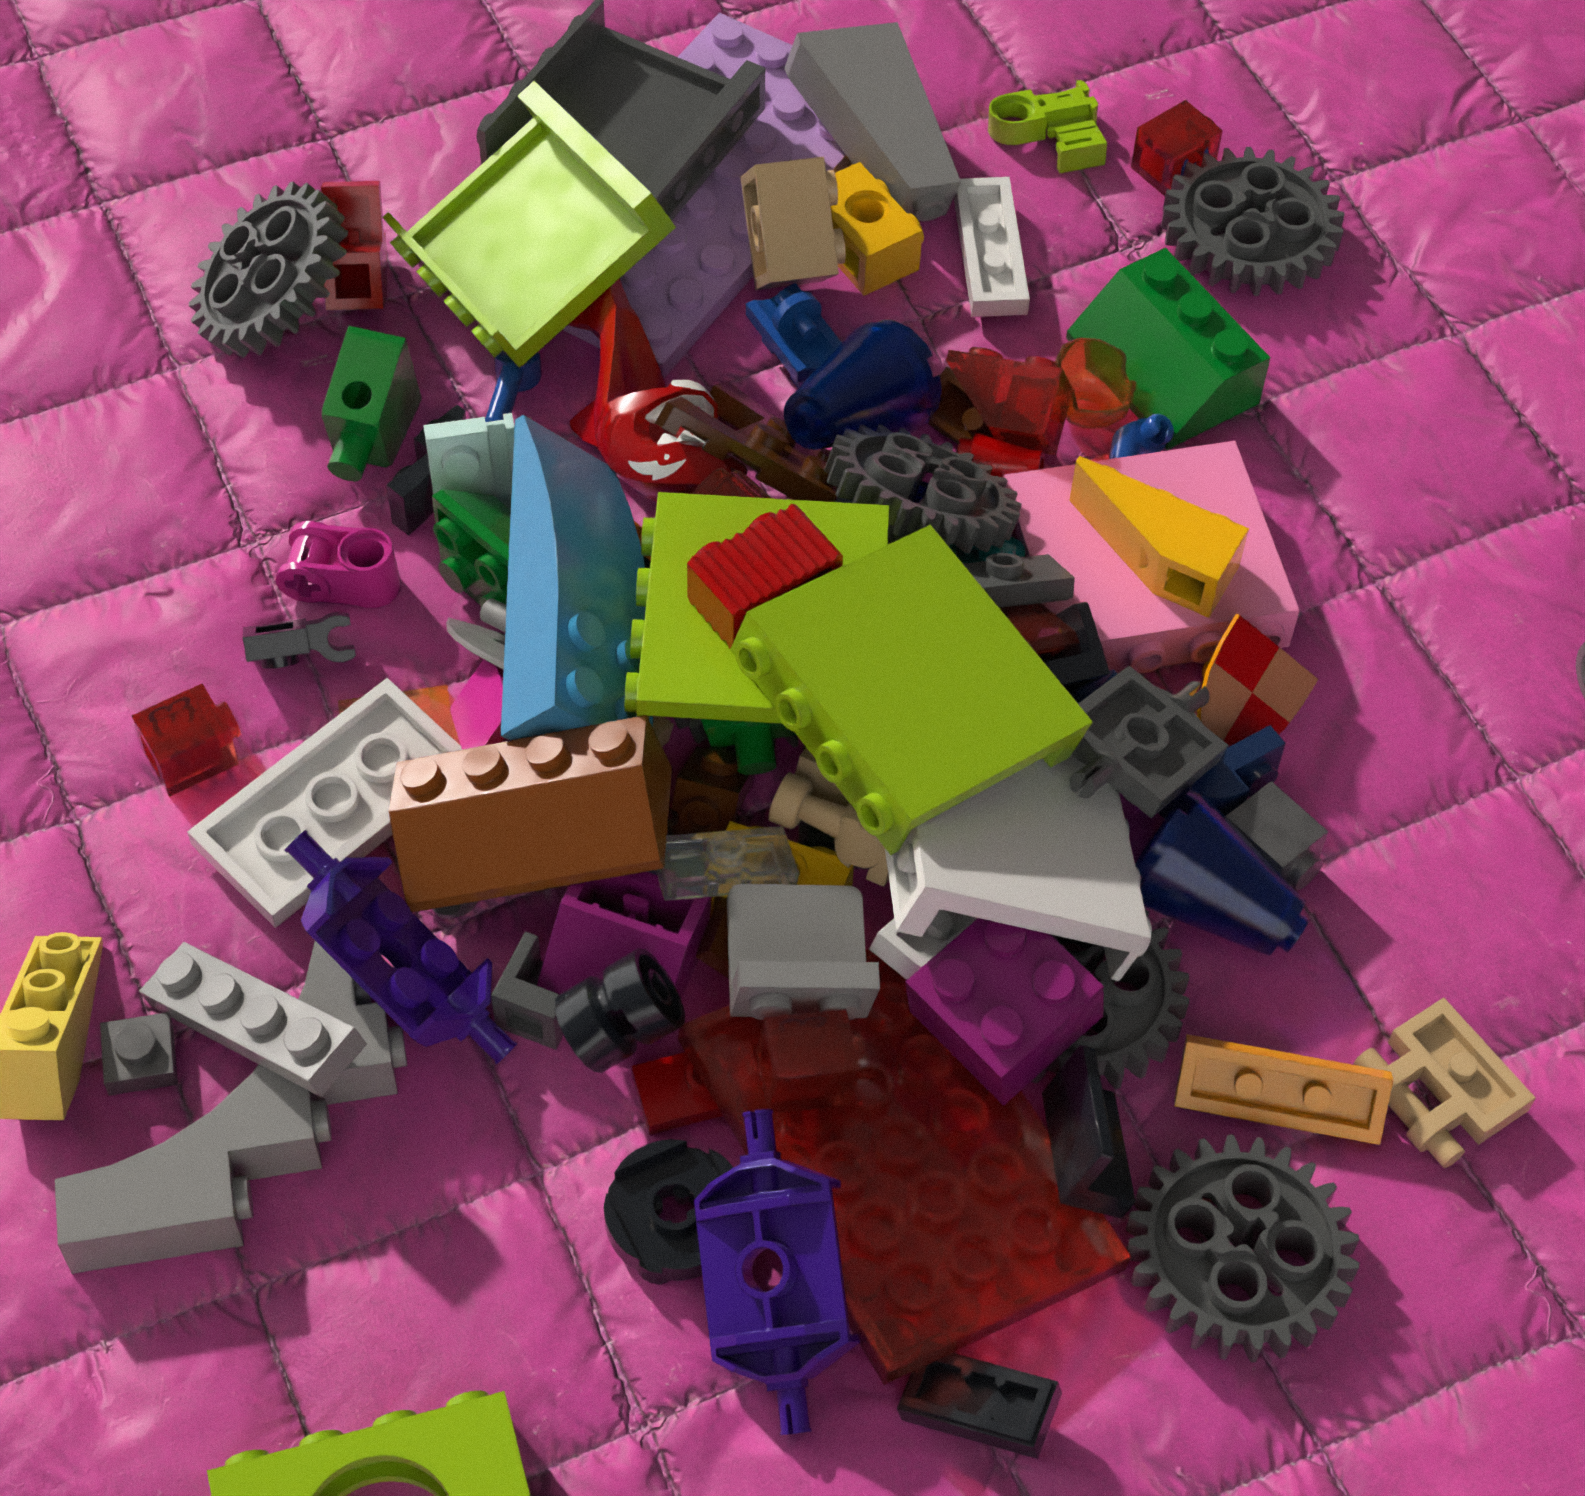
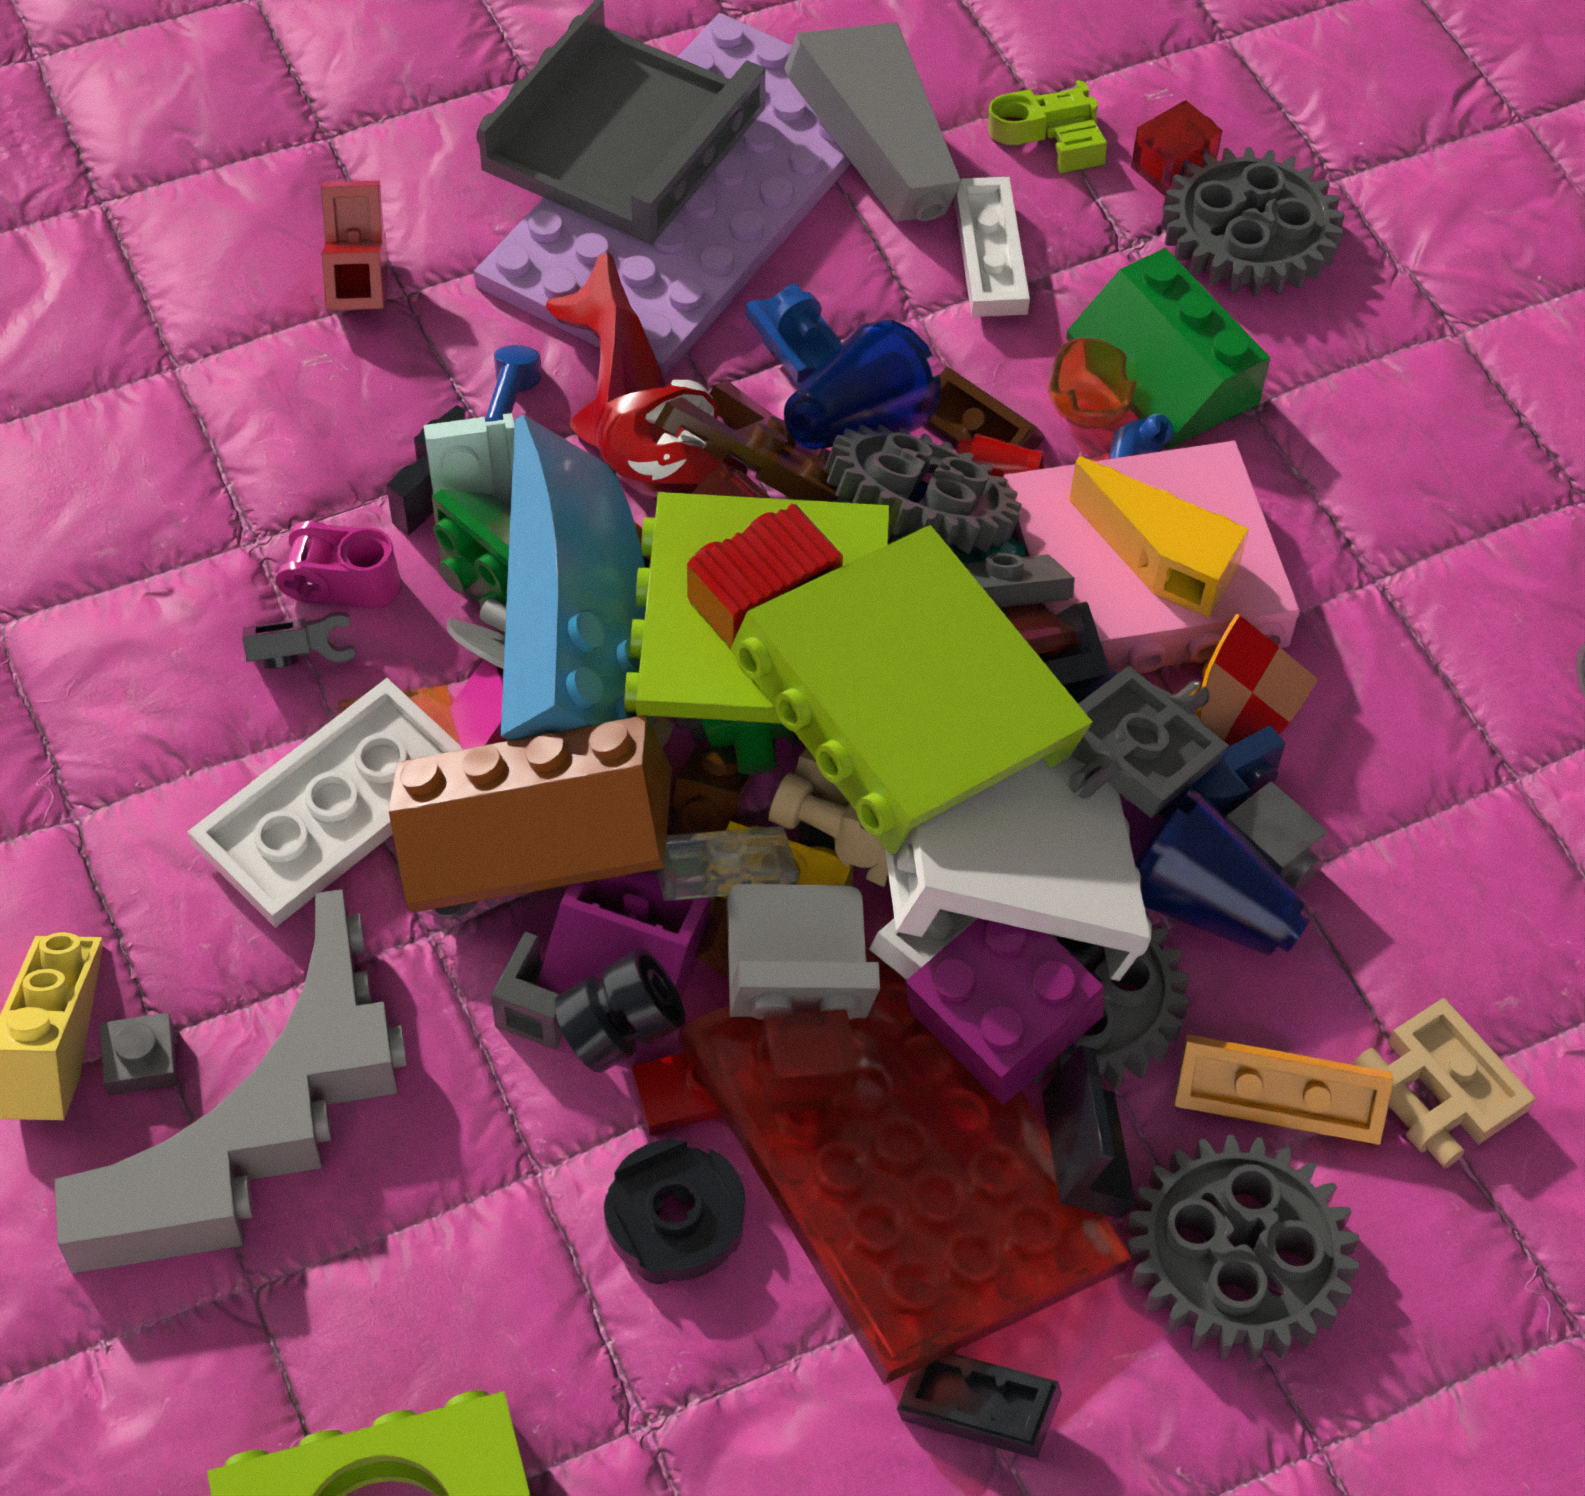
clear red brick [131,684,241,797] -> none
light grey plate [139,942,367,1097] -> none
dark grey gear [189,182,348,358] -> none
dark purple plate [284,830,517,1065] -> none
green torso [322,326,422,482] -> none
lime panel [382,81,676,368] -> none
dark purple plate [694,1109,861,1436] -> none
tan brick [740,157,846,290] -> none
yellow brick [830,162,924,296] -> none
clear red slope [946,347,1073,456] -> none

